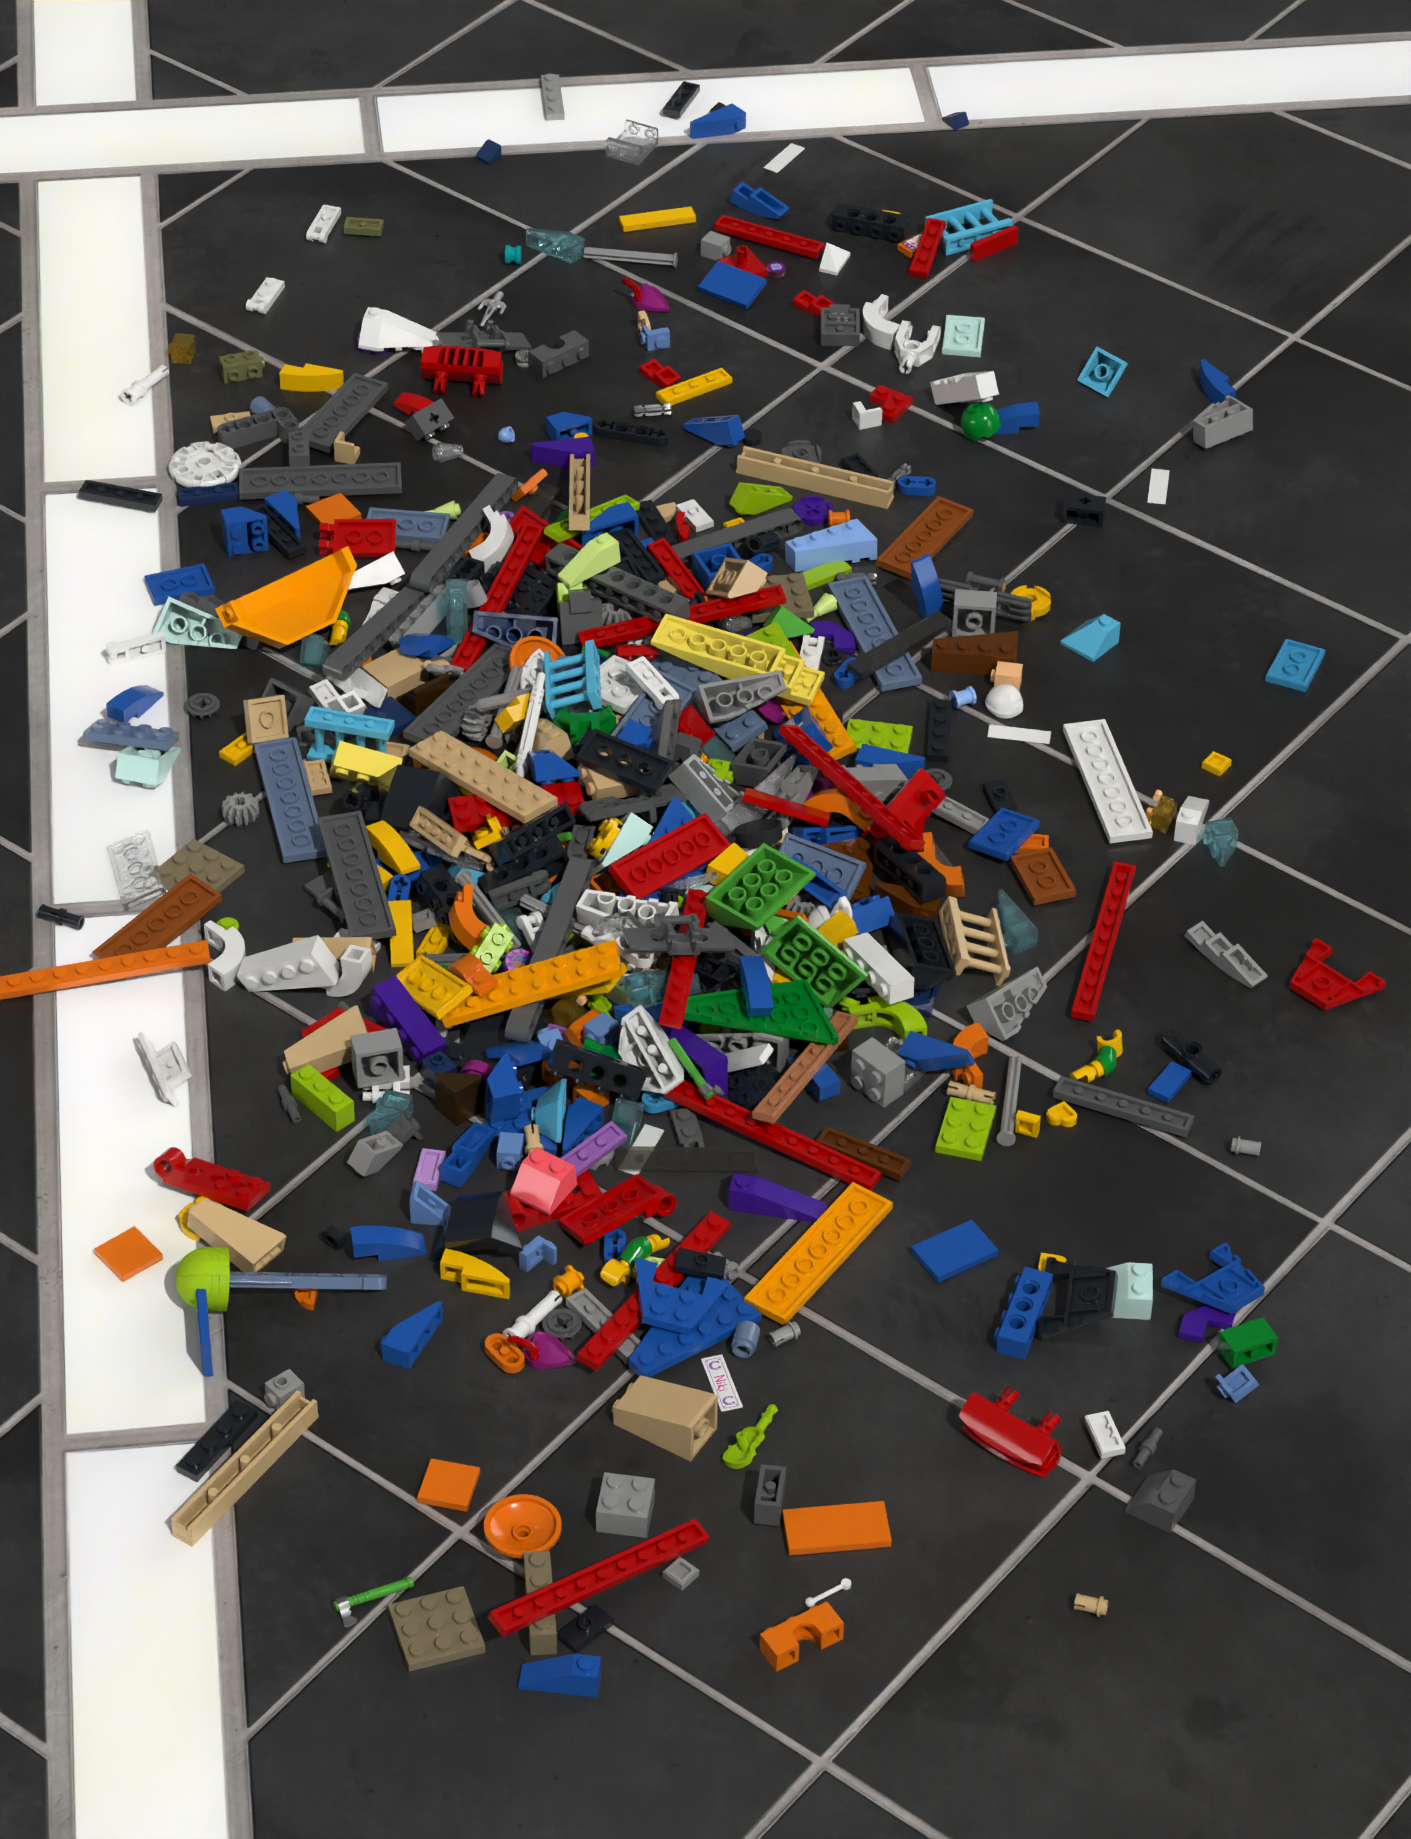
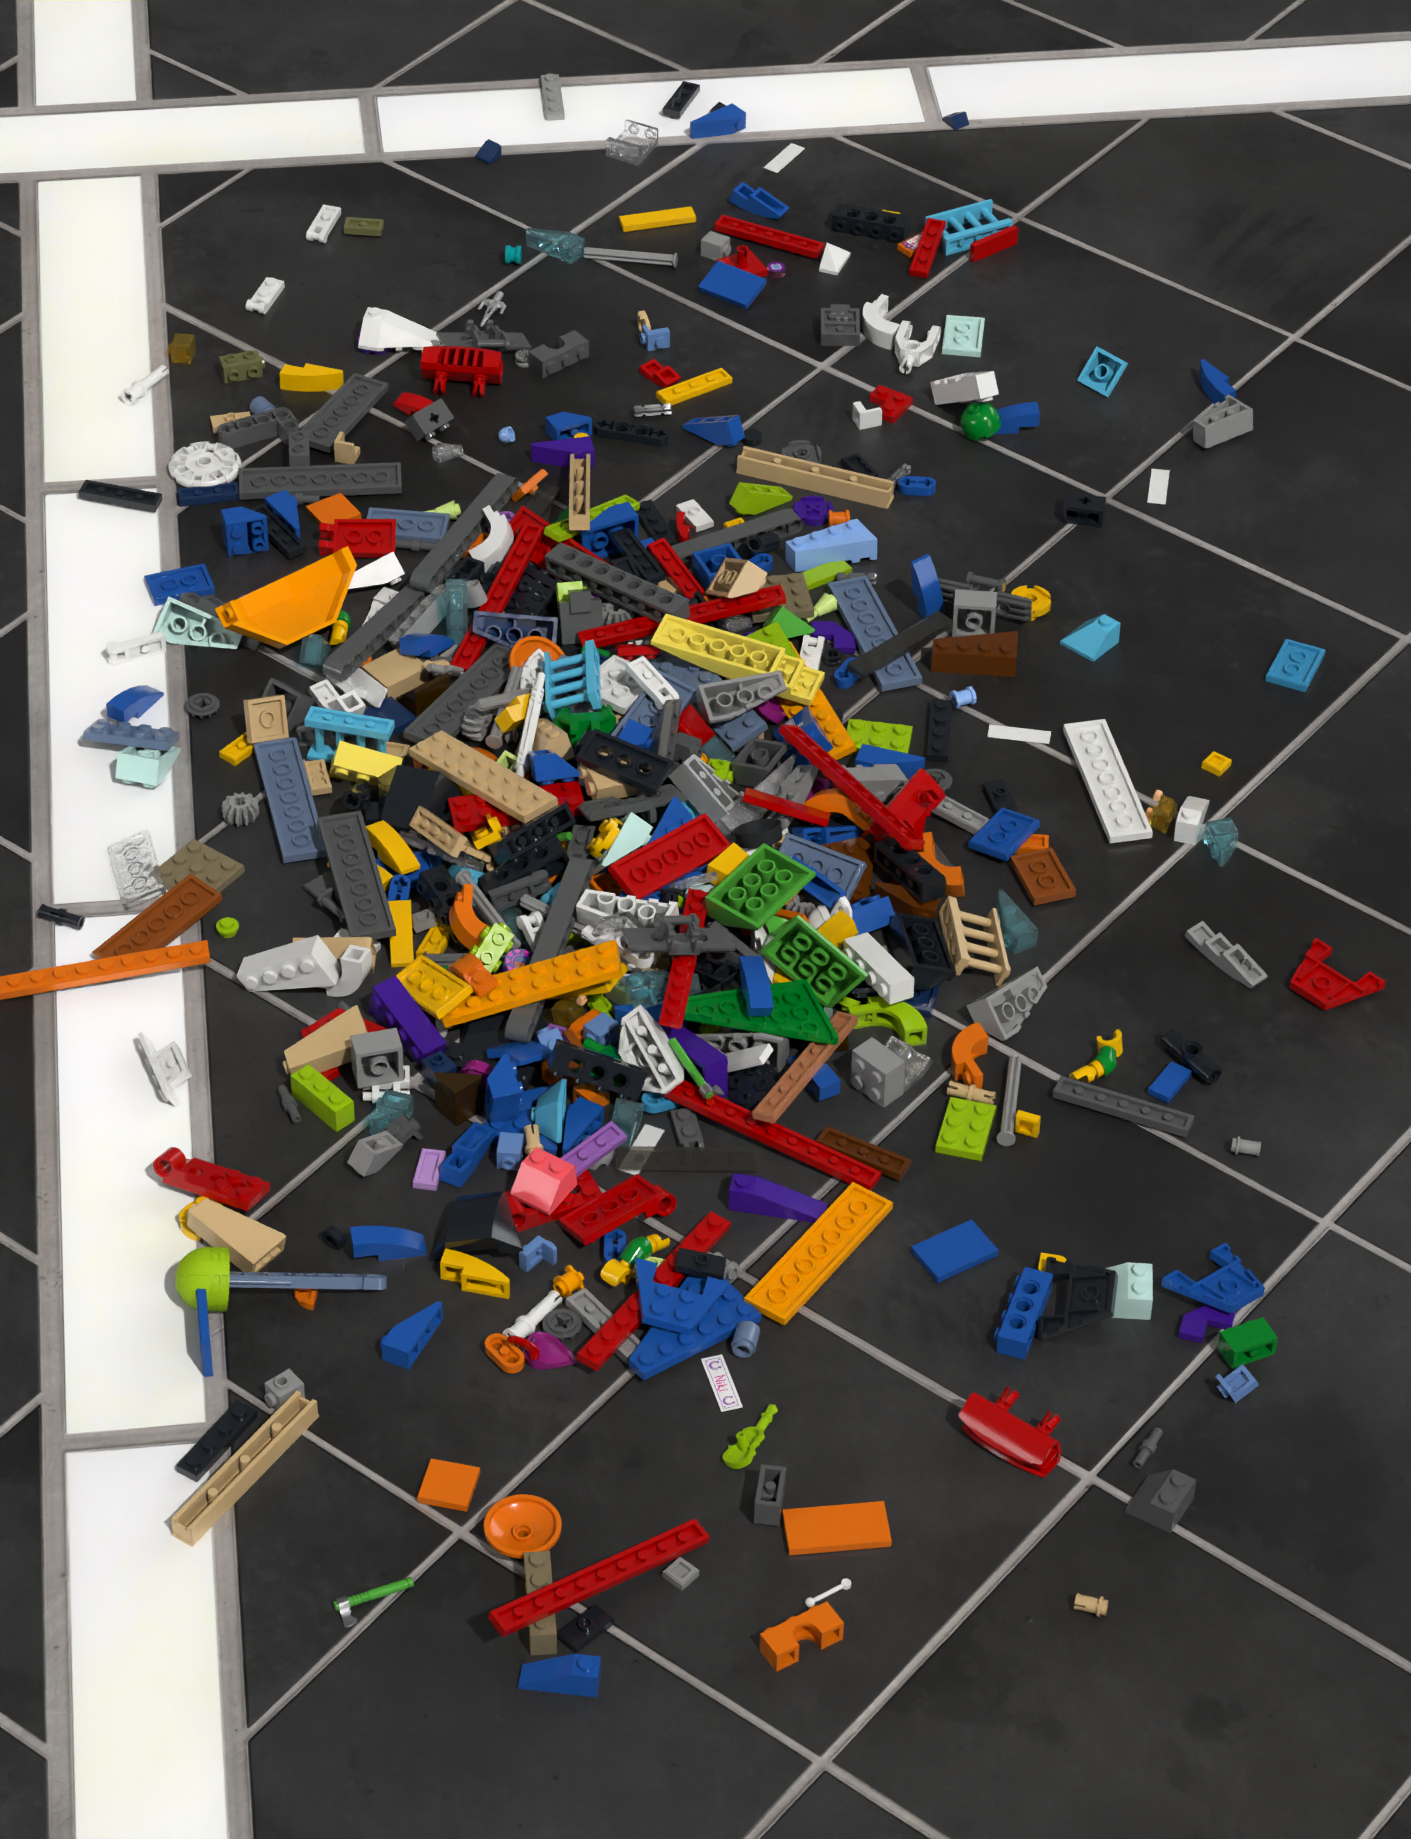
orange tile [94,1226,163,1282] -> none
white arch [204,920,246,991] -> none
dark tan plate [388,1586,486,1672] -> none
medium blue slope [410,1180,451,1226] -> none
yellowish green slope [558,533,621,588] -> none
light grey brick [596,1472,655,1538] -> none
tan slope [612,1375,718,1462] -> none
magenta piece [621,278,670,312] -> none
tan tile [656,502,676,523] -> none
light grey pin [768,1321,801,1348] -> none
red slope [792,290,835,316] -> none
dark orange plate [876,496,973,580] -> none
blue slope [897,1031,975,1072] -> none
white hat [985,684,1023,719] -> none
light nougat brick [991,661,1023,691] -> none
yellow tile [1046,1101,1077,1127] -> none
red plate [1071,861,1136,1021] -> none
white plate [1084,1411,1126,1459] -> none

